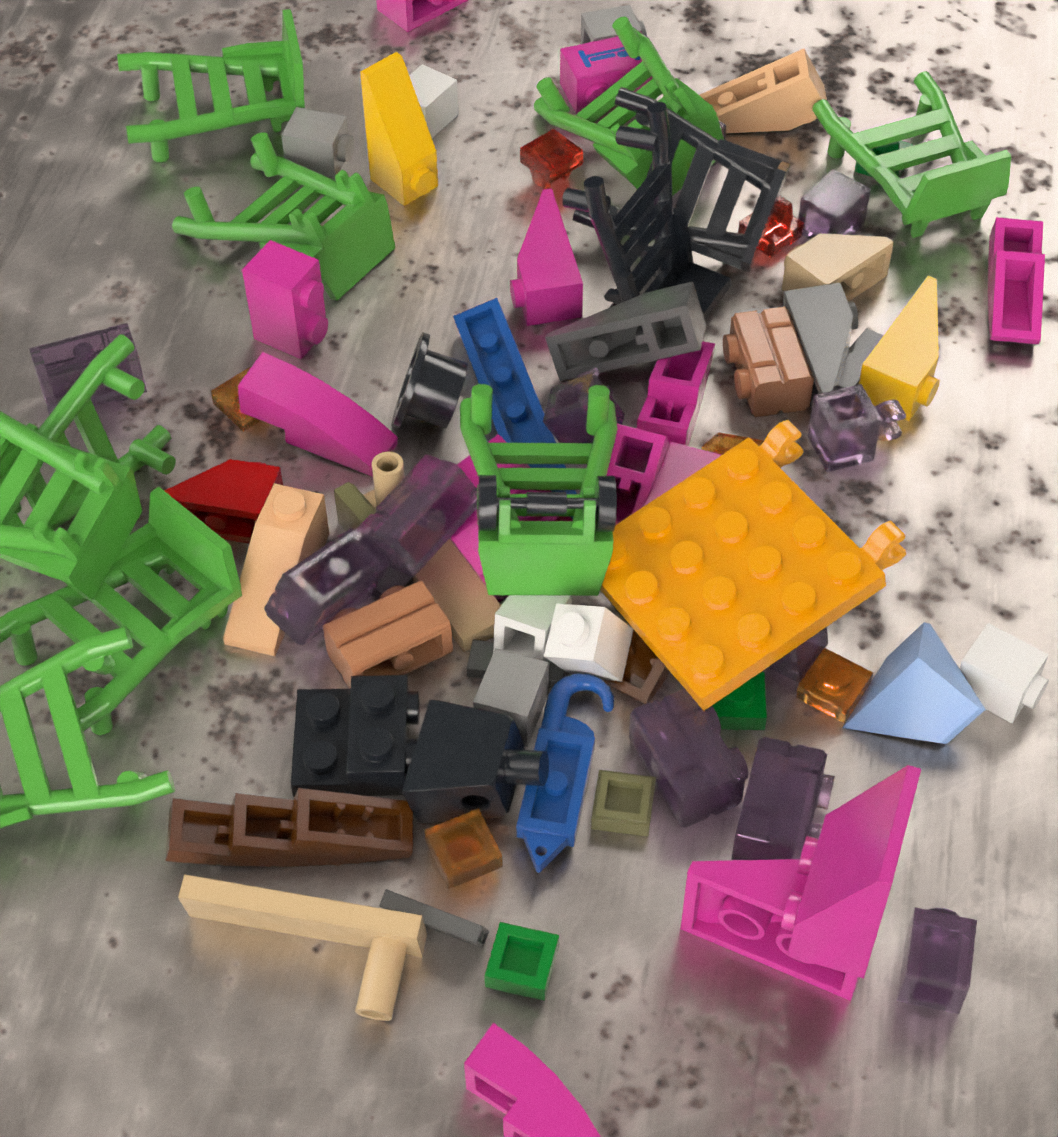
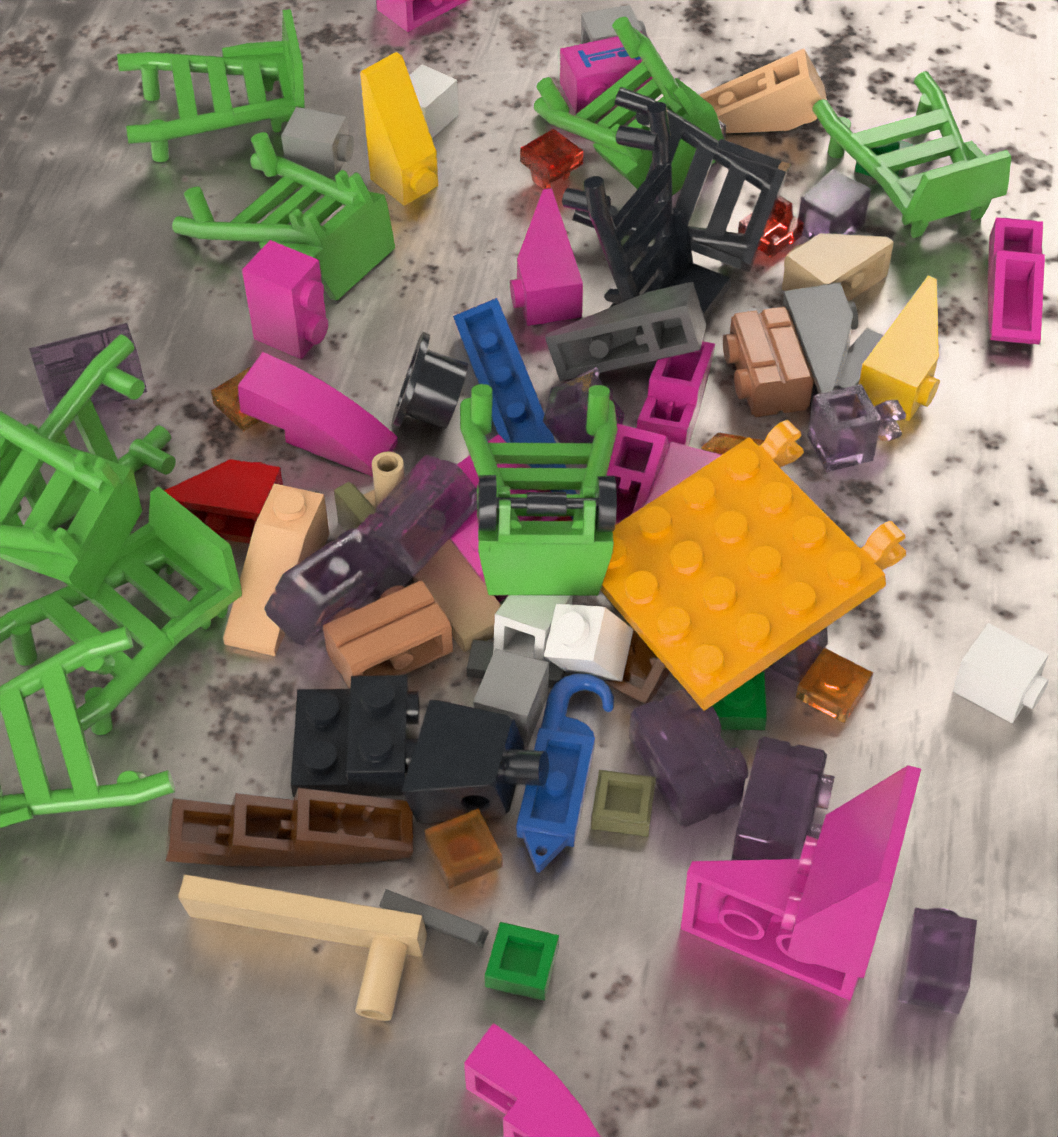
light blue slope [842,622,986,744] -> none

